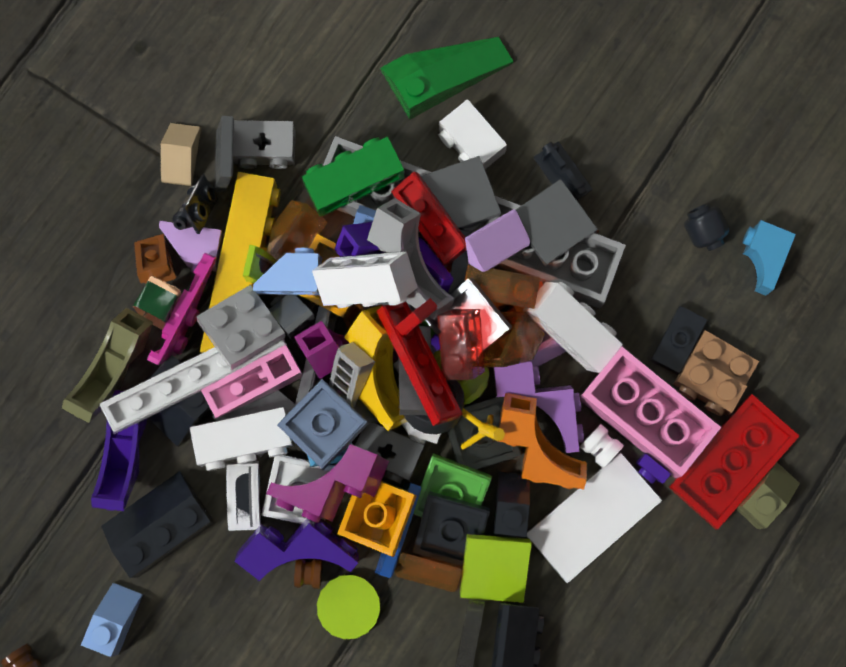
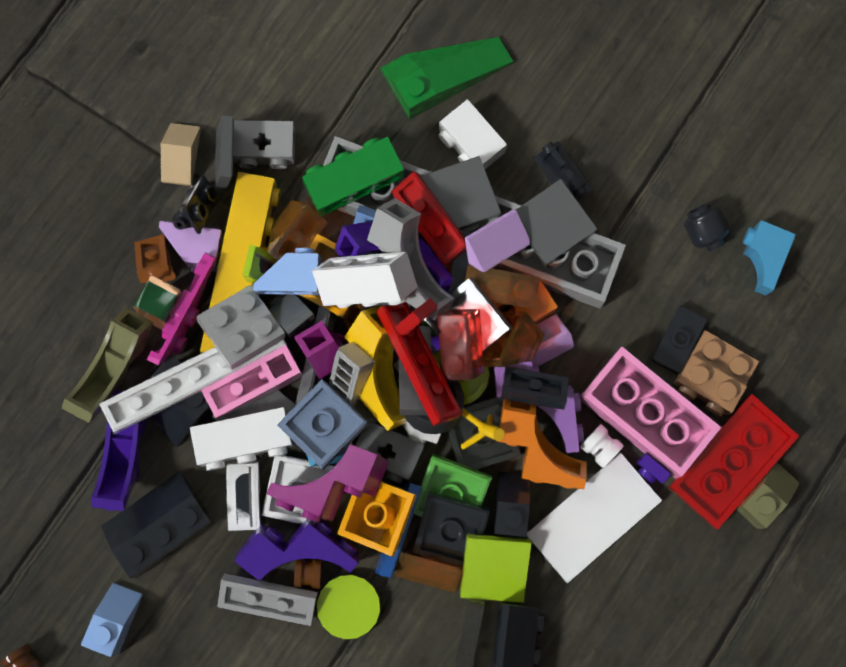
white brick [523,282,623,373] -> none
none -> light grey plate [217,573,318,626]
none -> black plate [501,366,569,410]

